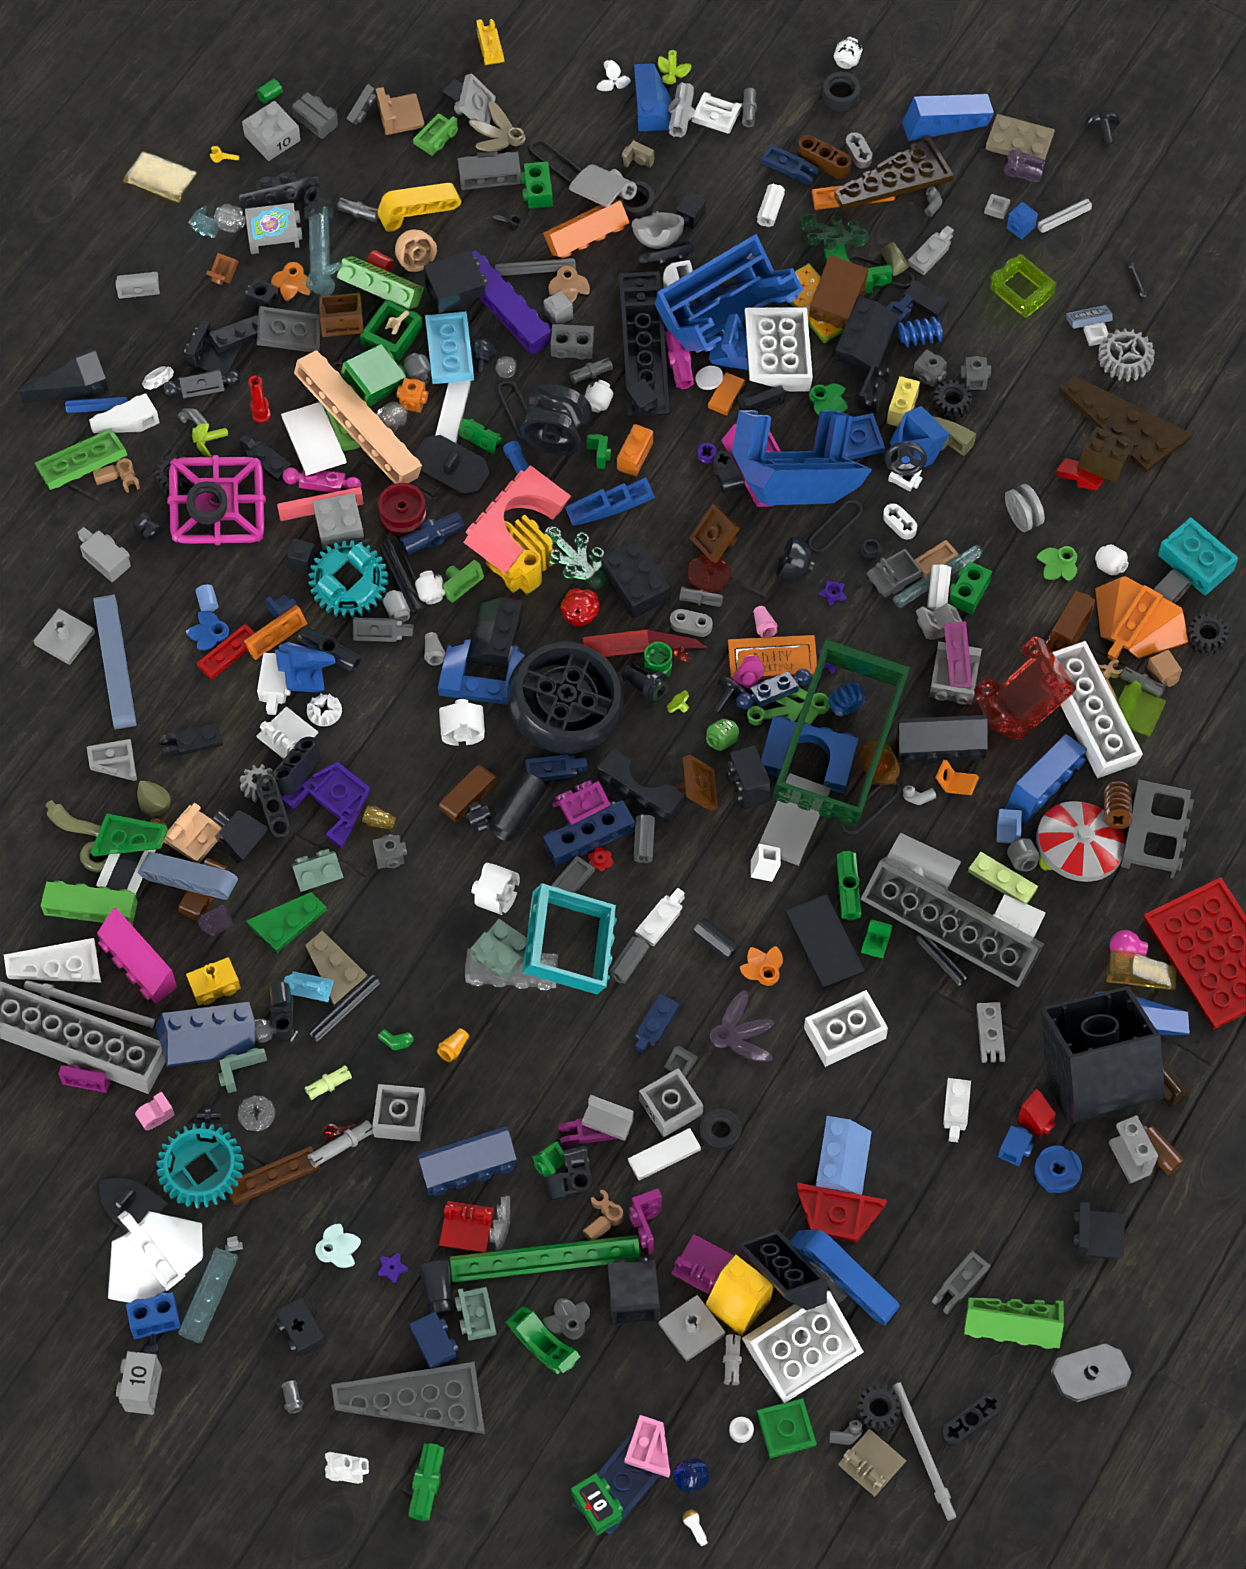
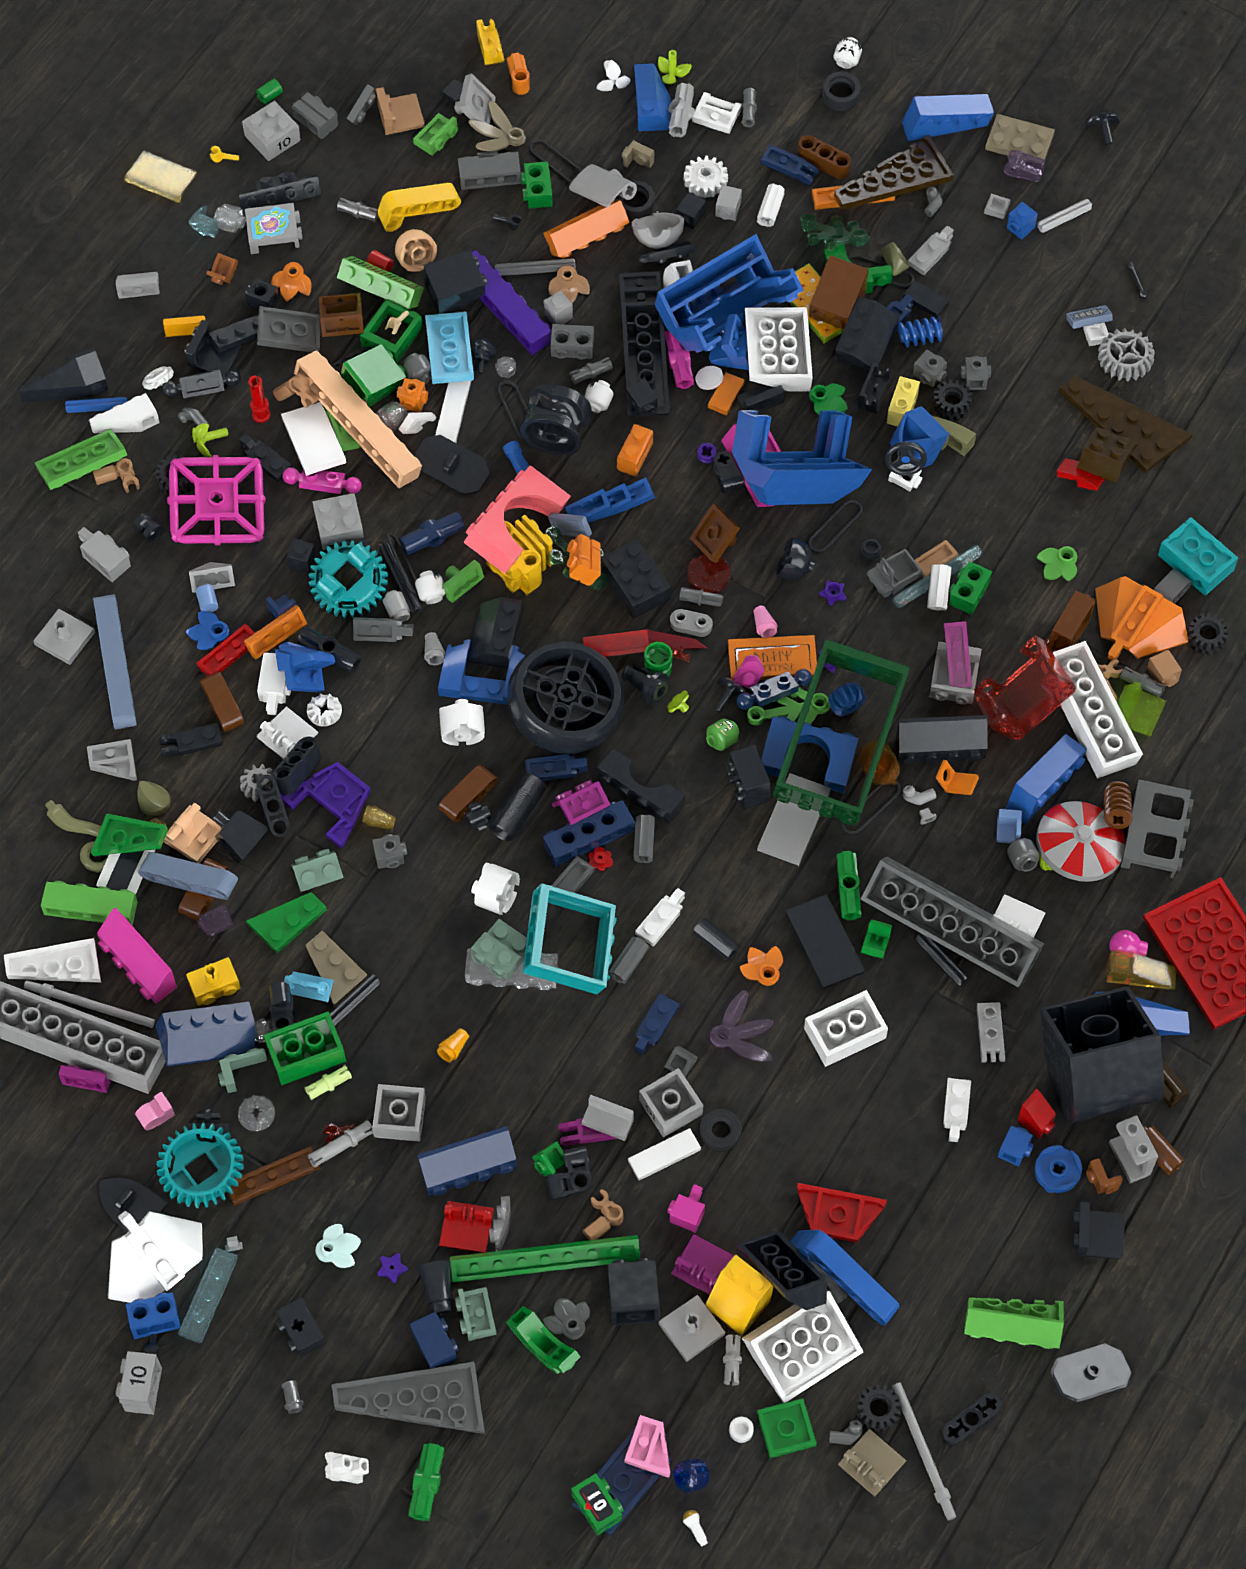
black tyre [187,481,227,524] -> none
coral tile [277,487,364,521] -> none
clear light blue piece [304,186,341,297] -> none
dark red wheel [378,482,427,537] -> none
green arm [378,1029,414,1050] -> none
green hinge [458,418,503,454] -> none
red hair [560,588,599,627] -> none
green bracket [587,434,611,469] -> none
magenta bracket [629,1189,662,1254] -> none
reddish brown tile [674,755,718,811] -> none
white brick [751,844,781,882] -> none
medium blue slope [816,1116,872,1195] -> none
light grey beam [845,132,872,168] -> none
blue plate [845,413,885,460] -> none
white beam [883,504,917,540] -> none
light grey panel [888,833,961,889] -> none
light grey brick [916,603,962,639] -> none
dark grey hinge [932,1251,991,1314] -> none
yellowish green plate [968,852,1038,904] -> none
clear neon green window [990,254,1056,318] -> none
light grey wheel [1005,484,1045,532] -> none
white head [1095,544,1128,576] -> none
none -> light orange tile [163,316,206,337]
none -> light grey slope [189,562,235,593]
none -> reddish brown beam [200,671,245,733]
none -> green slope [264,1011,346,1086]
none -> medium nougat bar [273,373,319,408]
none -> white tile [399,412,436,434]
none -> orange piece [507,53,530,95]
none -> sand blue tile [548,513,592,537]
none -> orange brick [567,534,601,586]
none -> dark pink brick [667,1184,705,1233]
none -> white gear [684,156,728,198]
none -> light grey brick [716,185,742,221]
none -> light grey piece [919,808,936,825]
none -> dark orange bracket [1086,1158,1123,1194]

